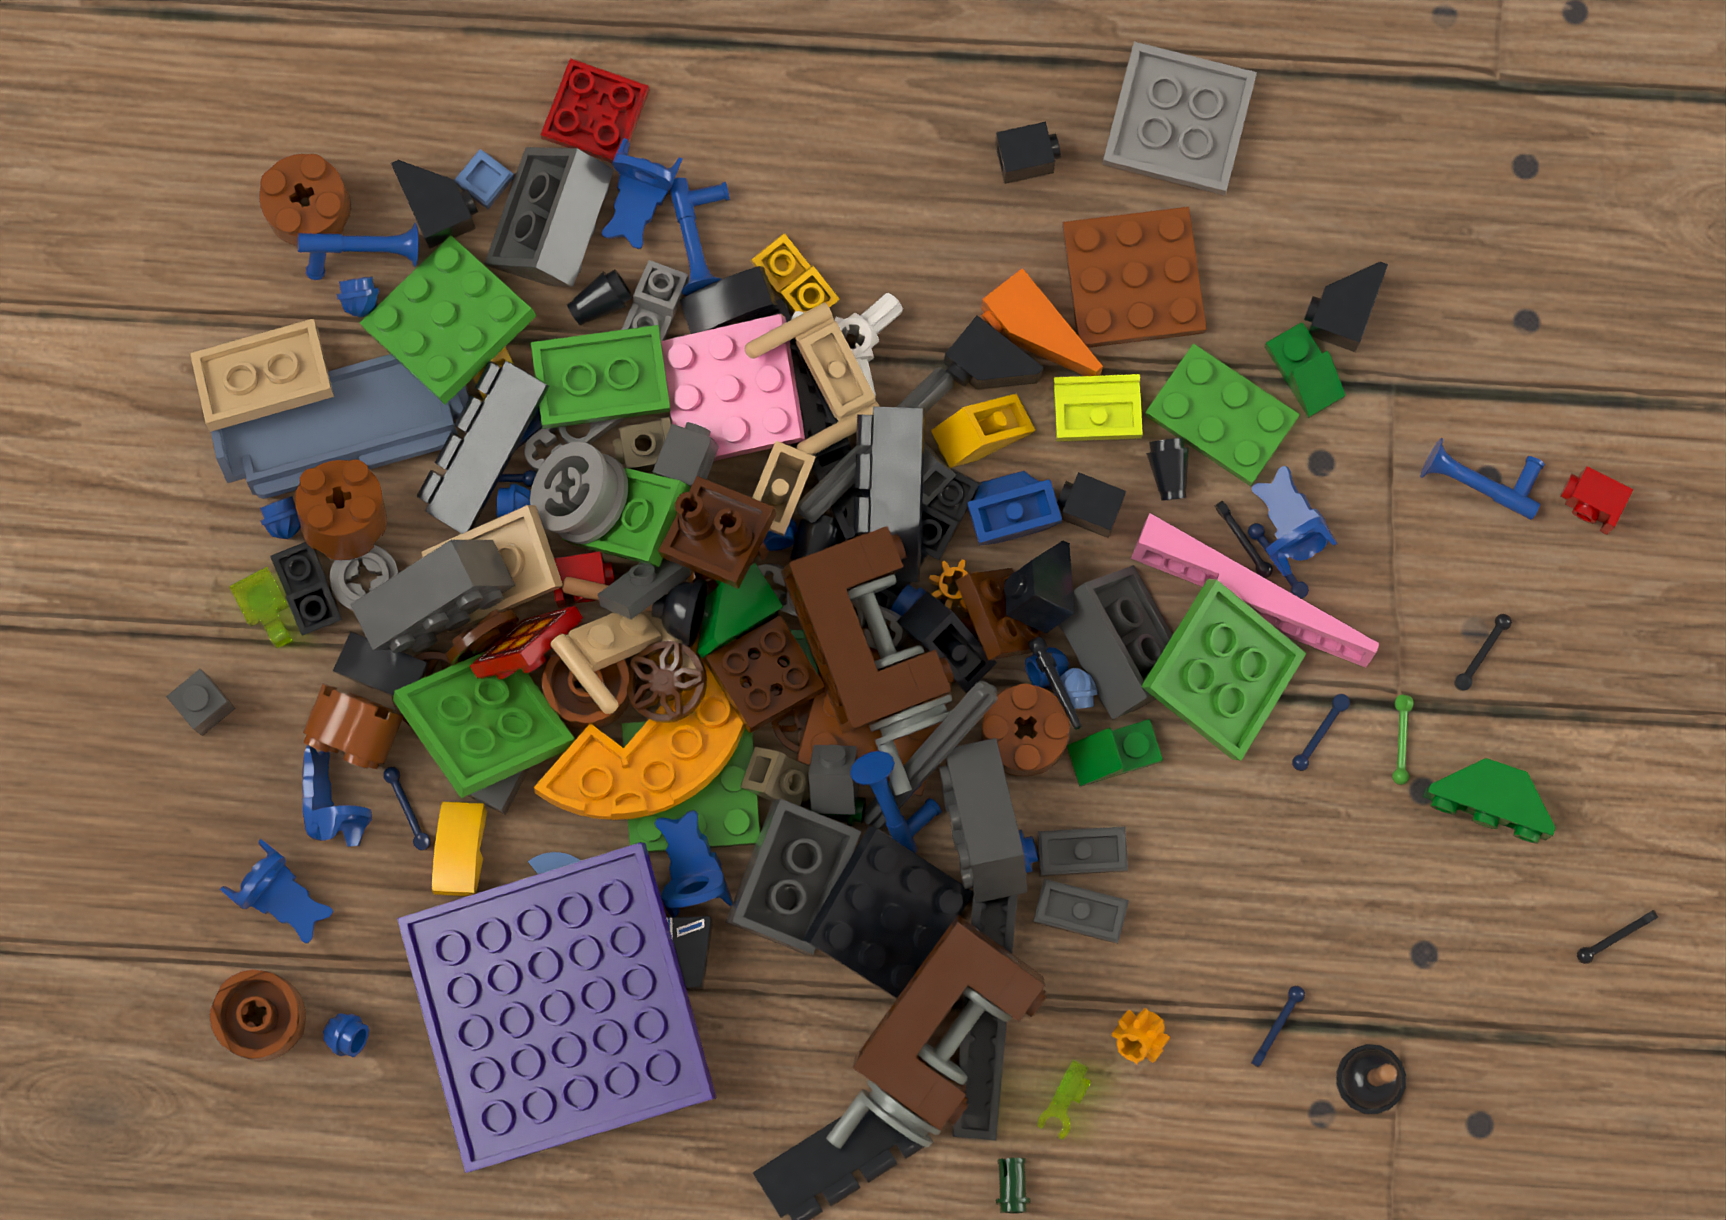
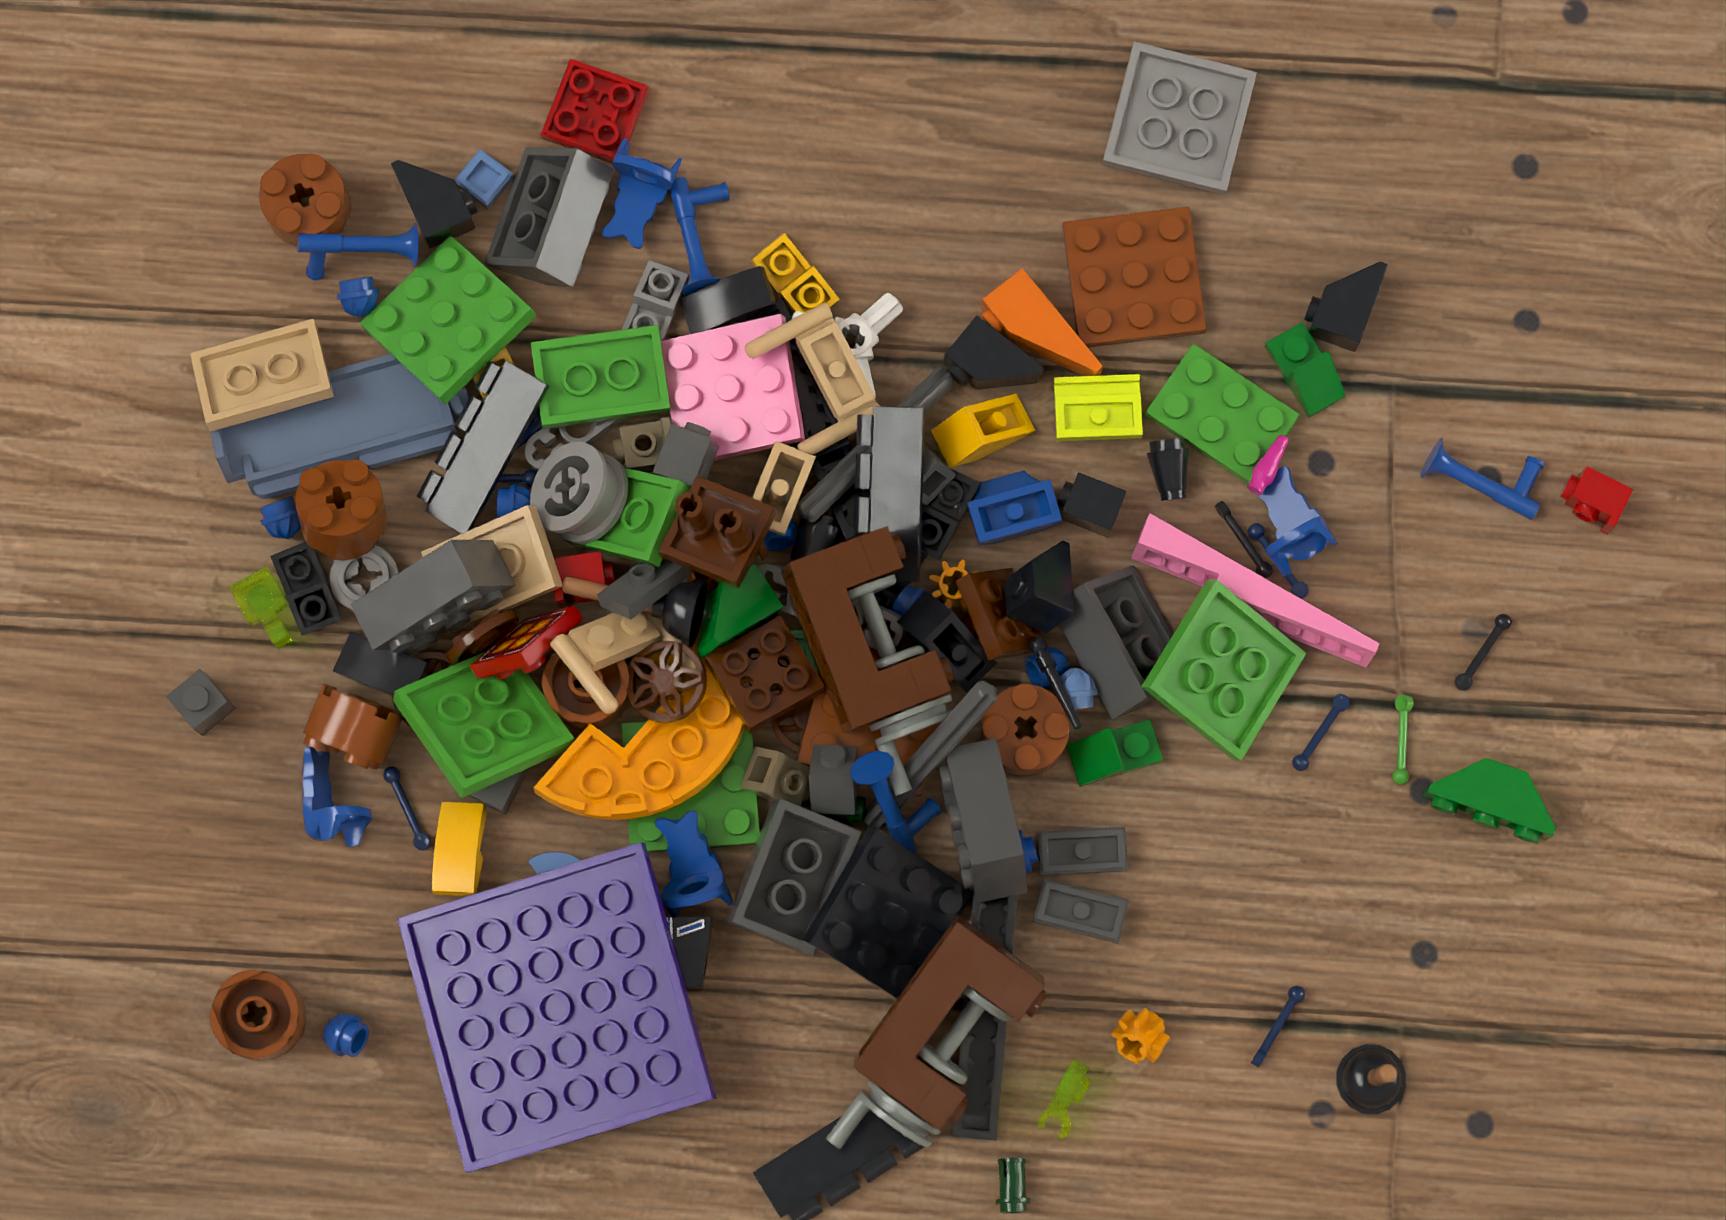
blue hair [220,839,333,944] -> none
black cone [567,269,633,326] -> none
black brick [995,122,1061,184] -> none
black hinge [1577,910,1658,964] -> none
none -> dark pink piece [1247,435,1289,495]

